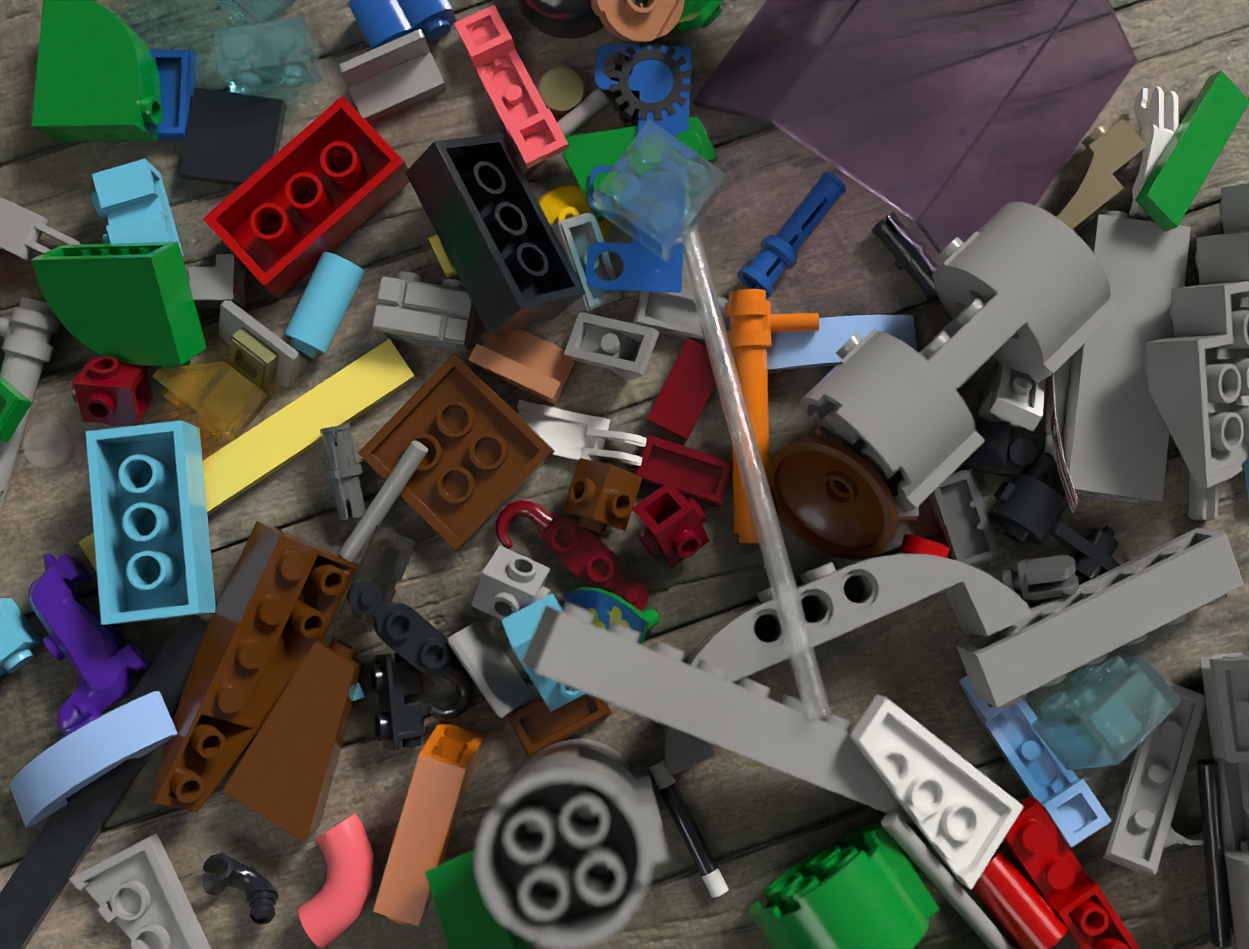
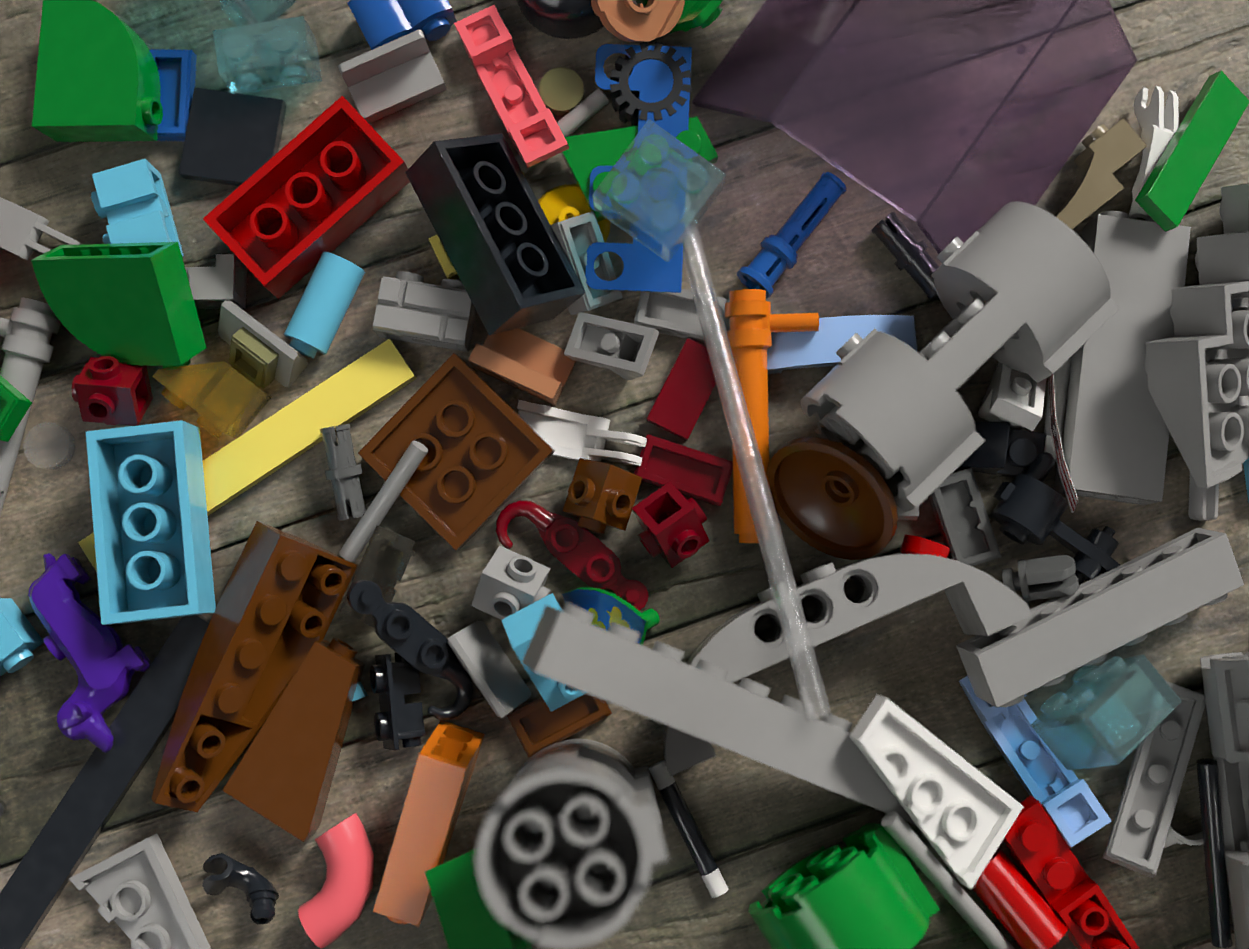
light blue slope [9,691,178,827] -> none

